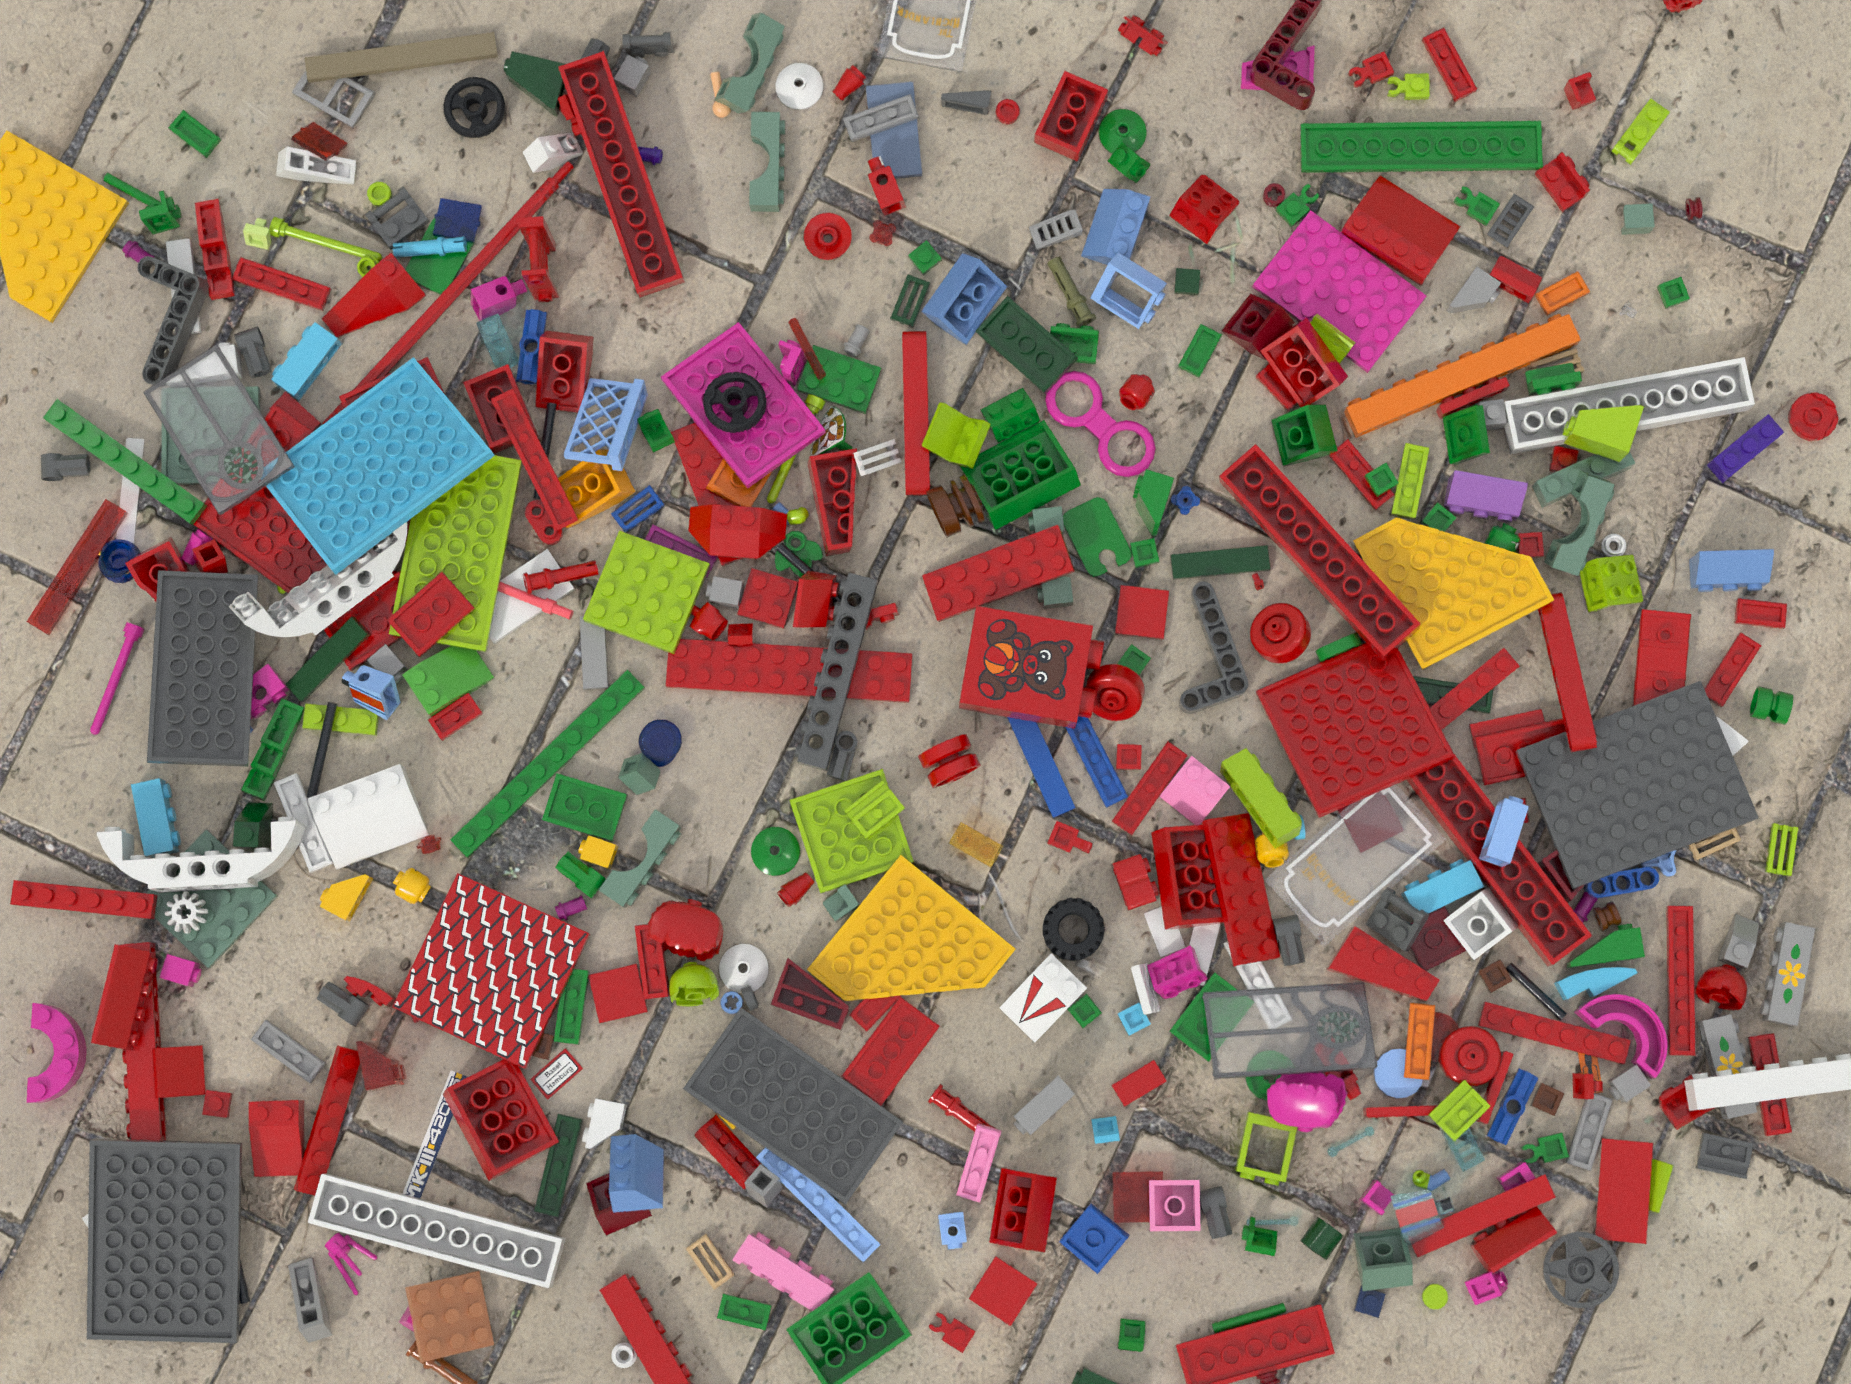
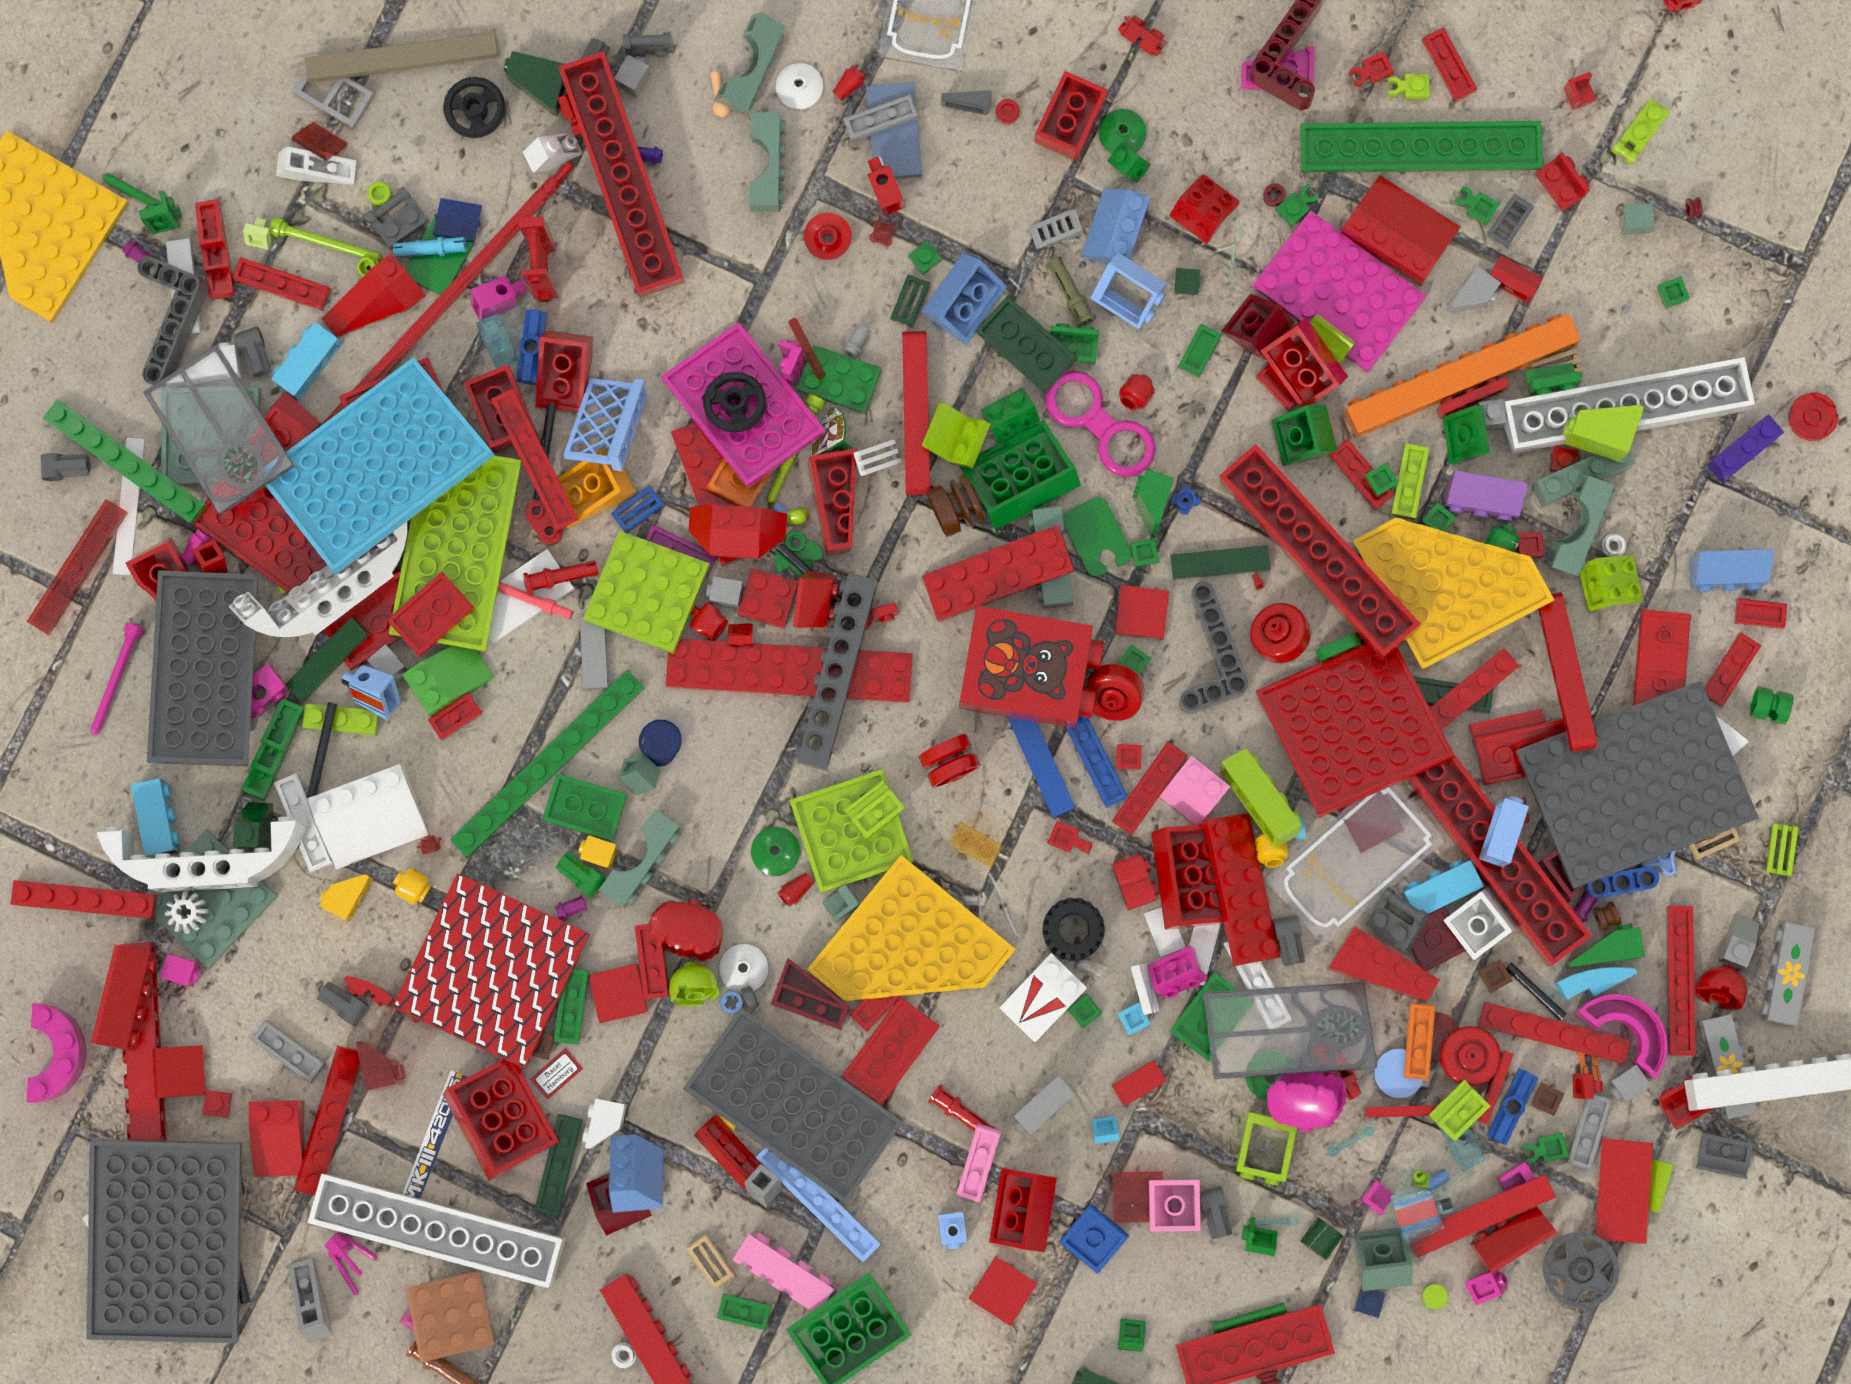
clear blue piece [98,539,140,583] -> none
green tile [168,110,221,158] -> none
green bracket [637,409,675,453] -> none
dark grey piece [827,731,858,781] -> none
red plate [929,1312,976,1353] -> none
orange tile [1535,271,1590,316] -> none
red tile [1748,1033,1792,1136] -> none

